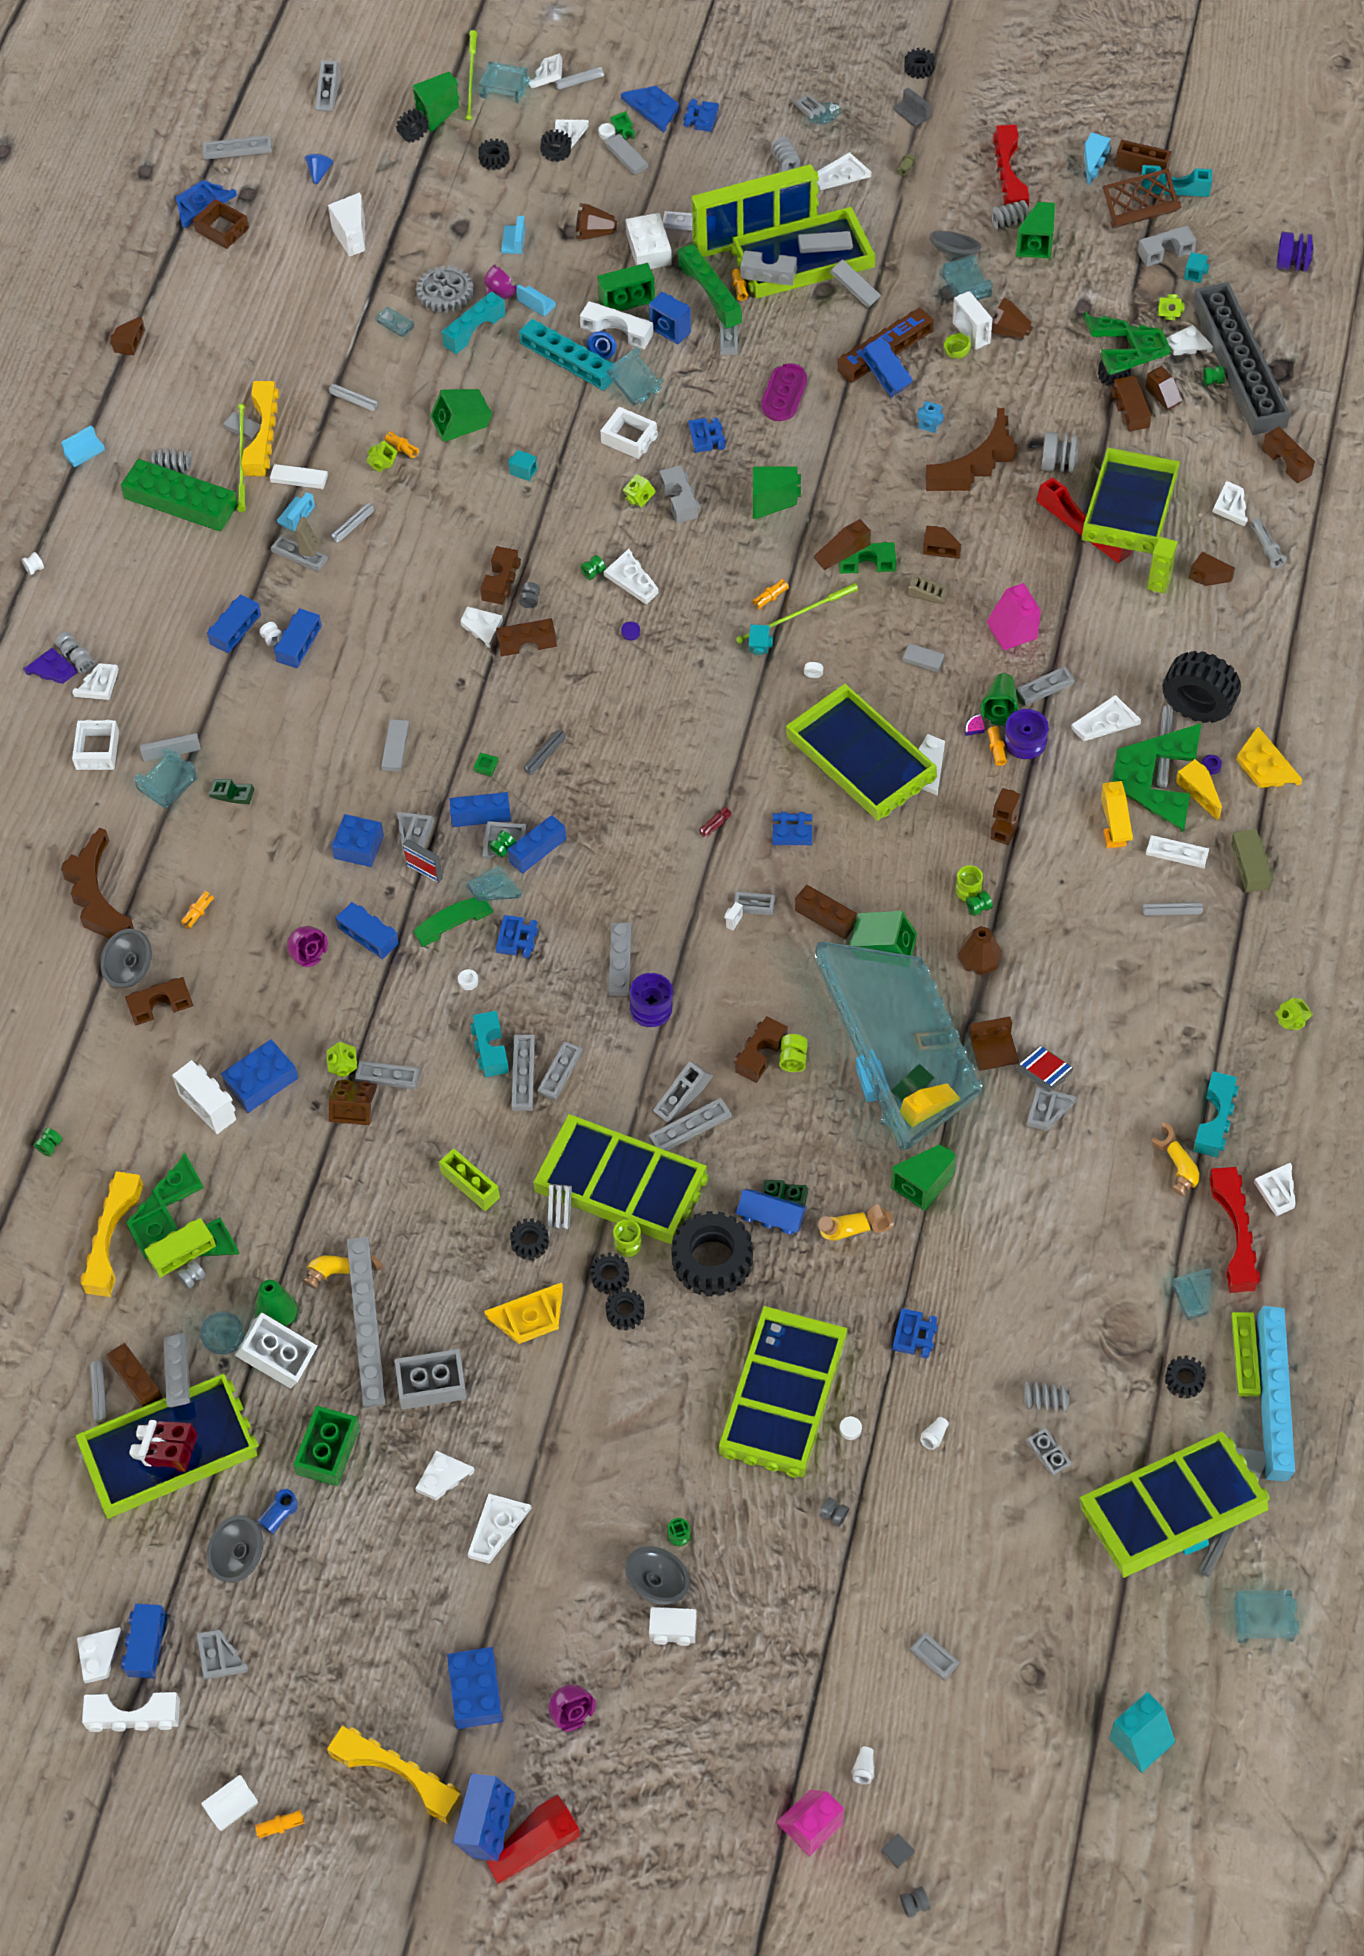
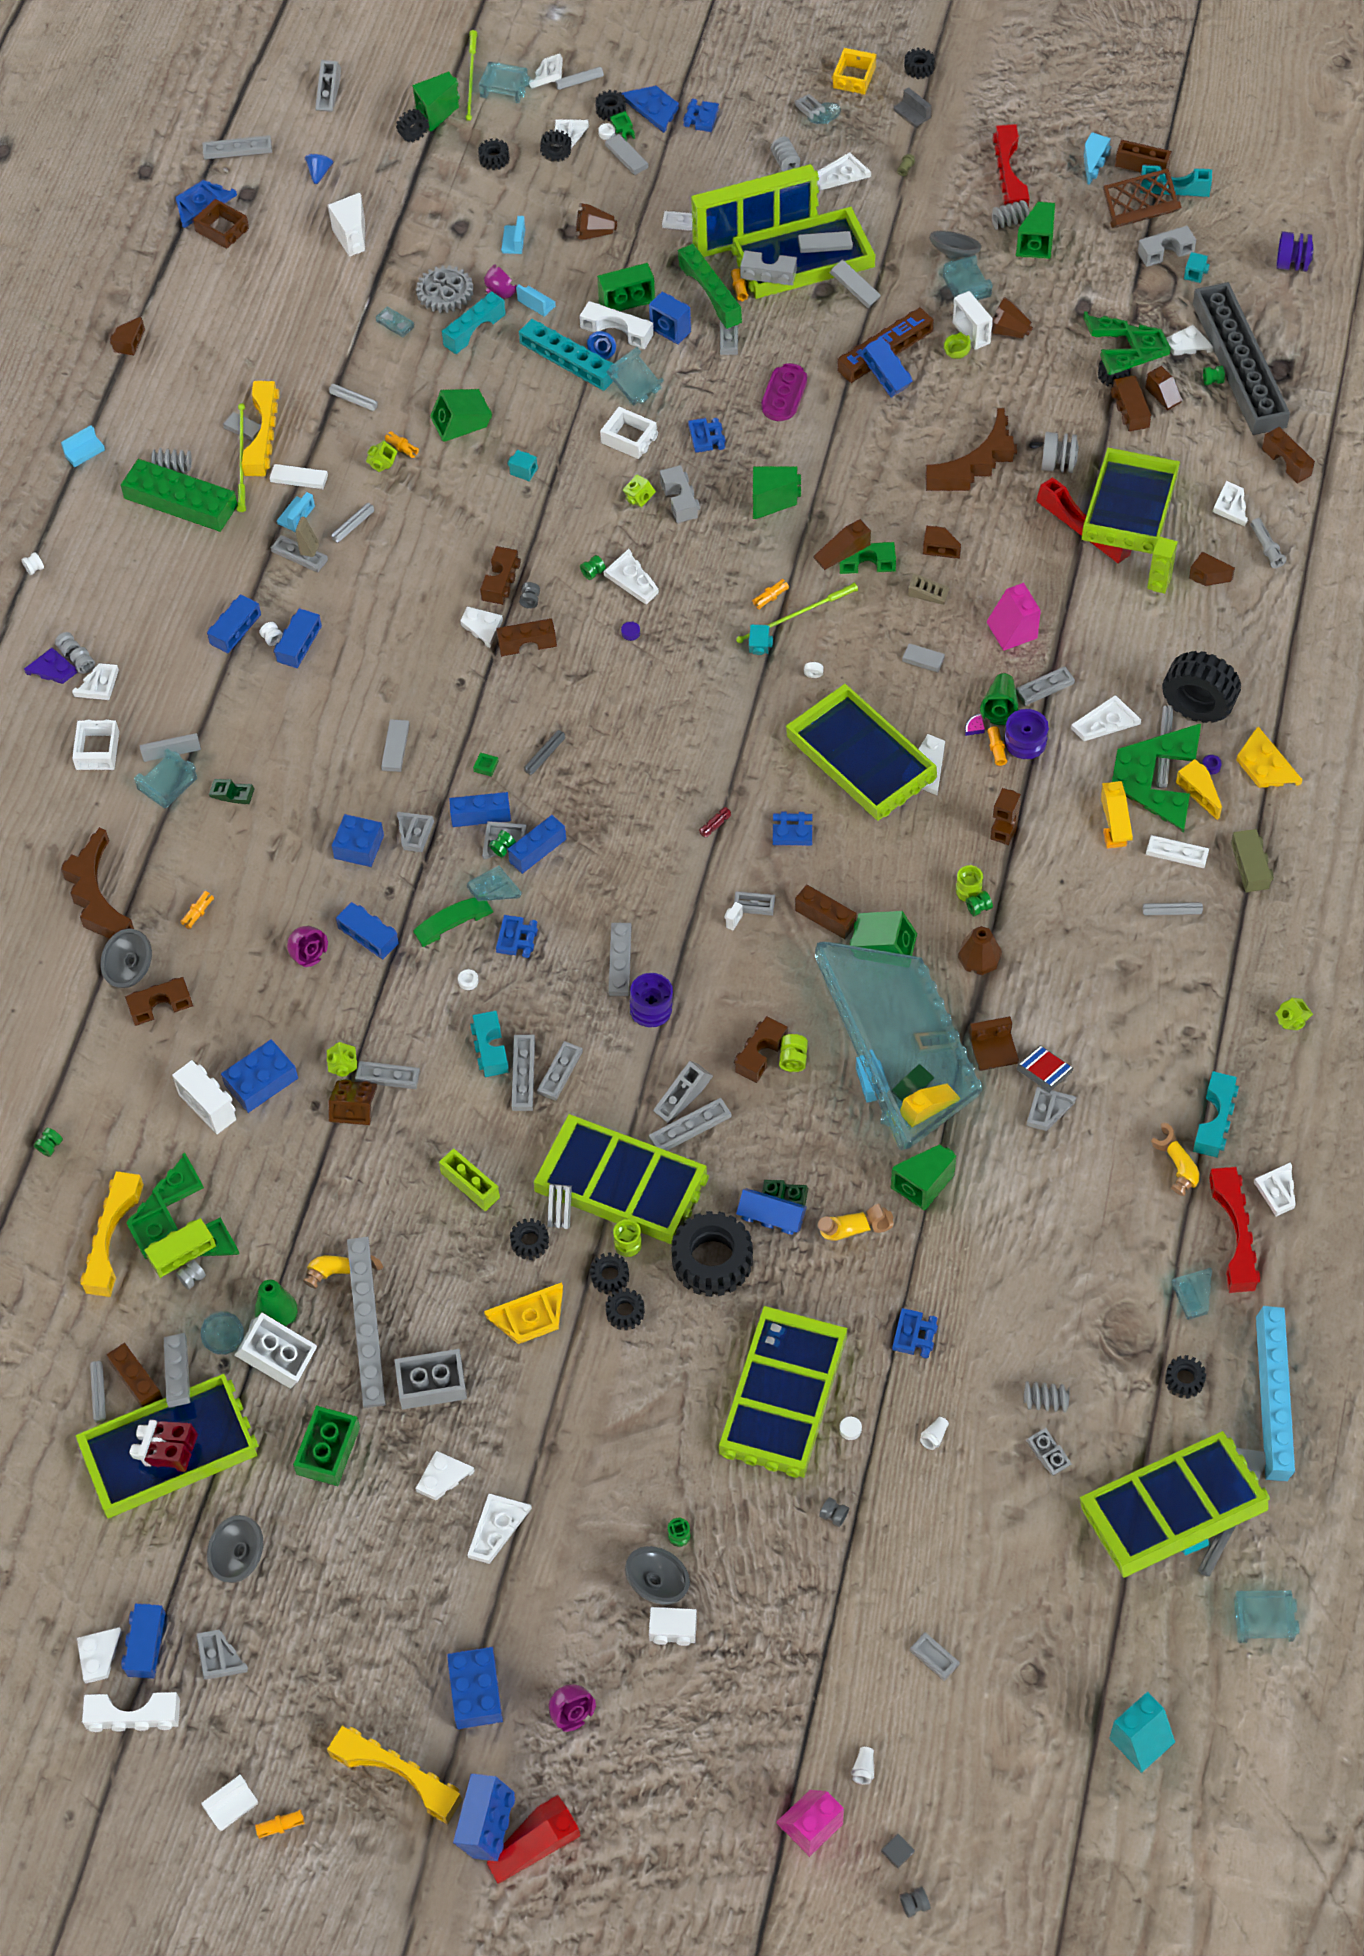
blue piece [257,1489,298,1534] -> none
tile [403,839,443,883] -> none
white brick [625,213,672,269] -> none
dark azure brick [917,401,944,433] -> none
lime brick [1158,294,1184,320] -> none
lime plate [1231,1312,1261,1396] -> none
none -> black tyre [595,90,626,121]
none -> yellow window [833,48,876,94]

